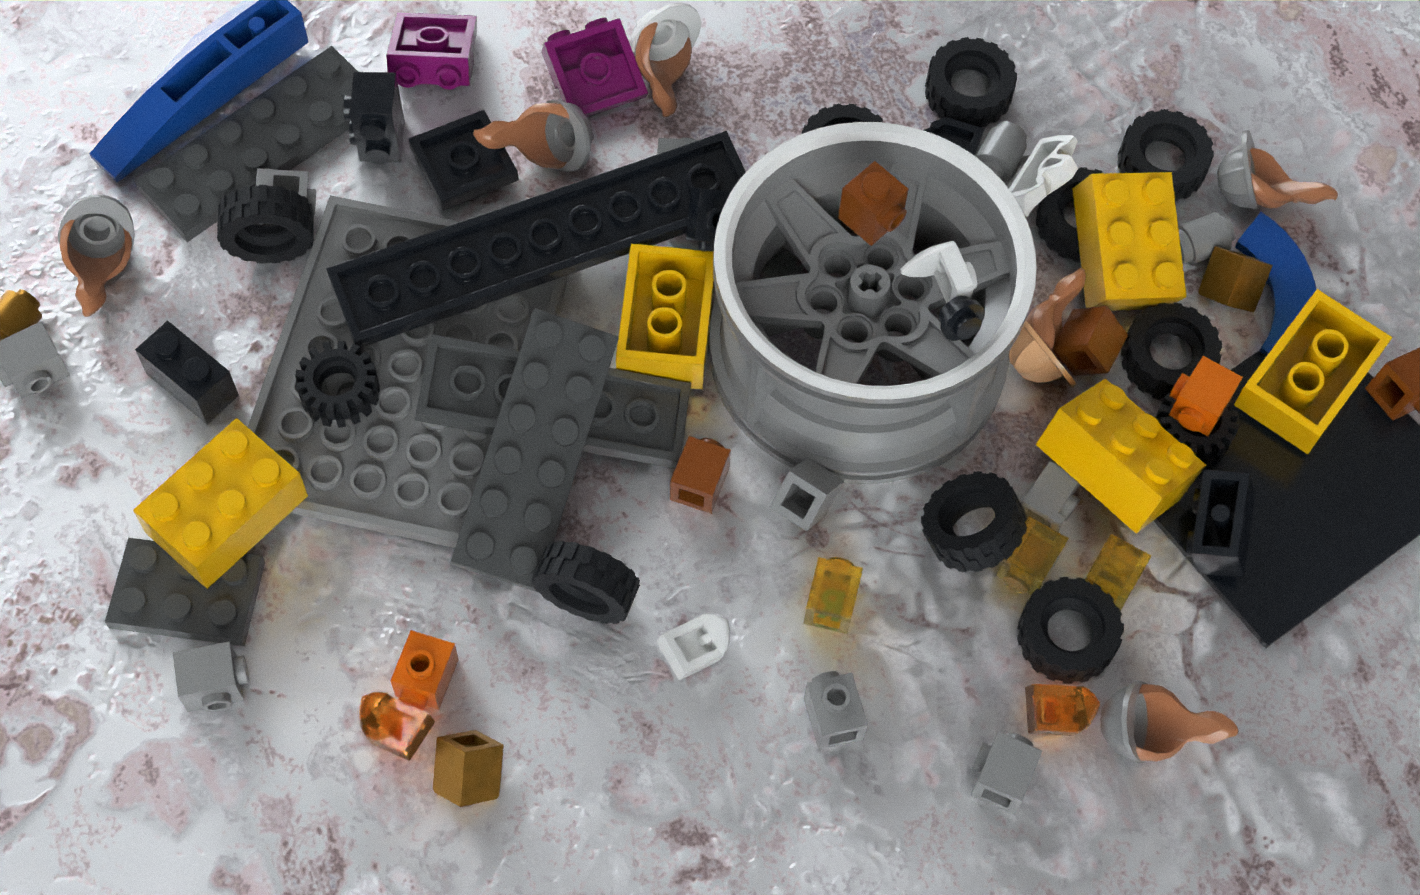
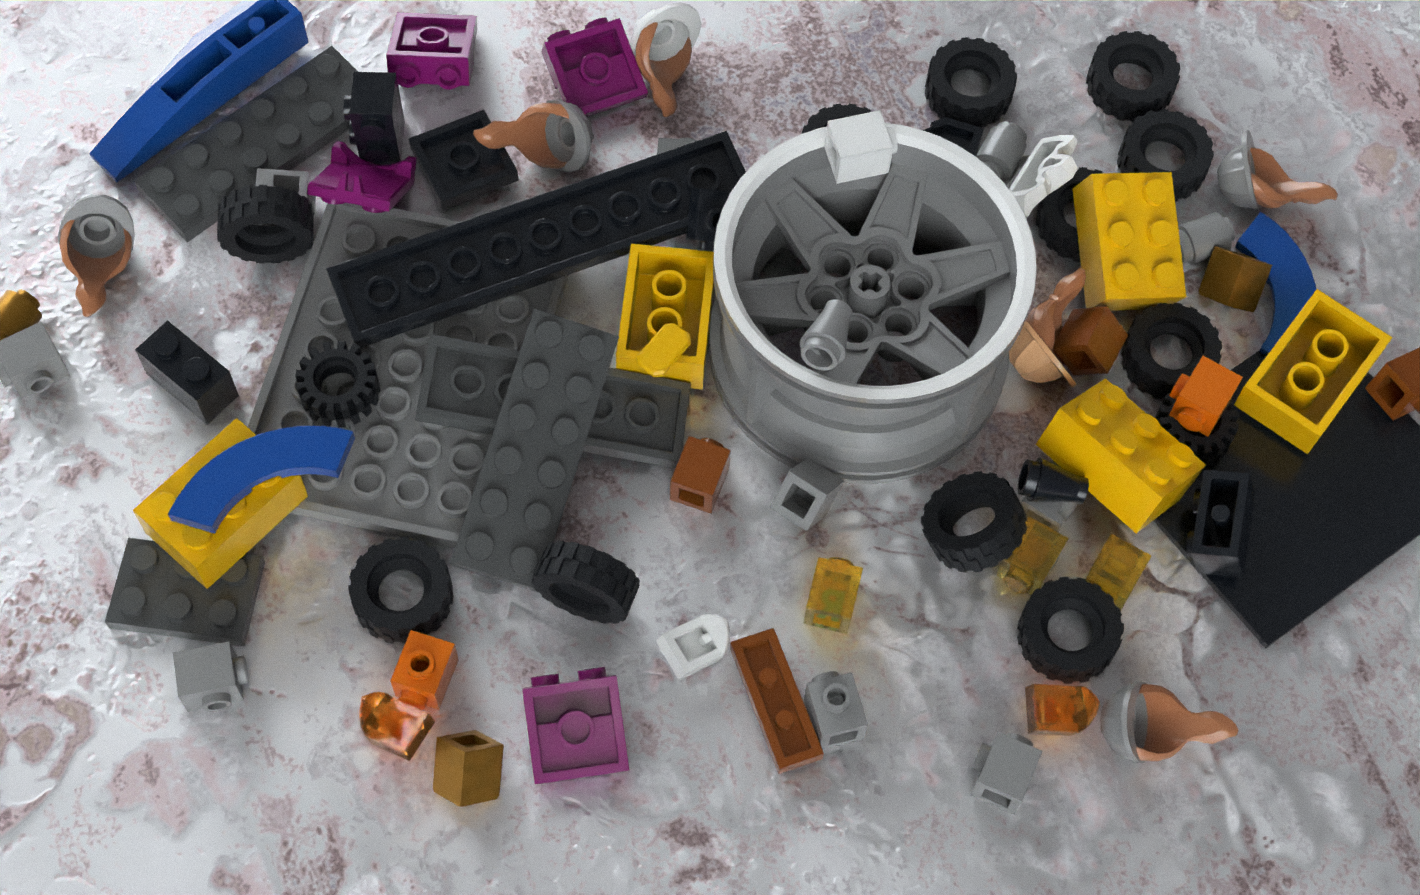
dark orange brick [838,161,909,246] -> none
white plate [900,241,977,303] -> none
black plate [938,296,985,341] -> none
none -> blue tile [168,426,355,534]
none -> magenta piece [307,141,417,213]
none -> black tyre [348,537,453,644]
none -> magenta plate [522,667,630,784]
none -> yellow piece [636,323,691,377]
none -> dark orange plate [730,628,824,774]
none -> light grey cone [800,299,852,371]
none -> white brick [824,110,898,184]
none -> black cone [1017,457,1089,504]
none -> black tyre [1086,31,1180,122]

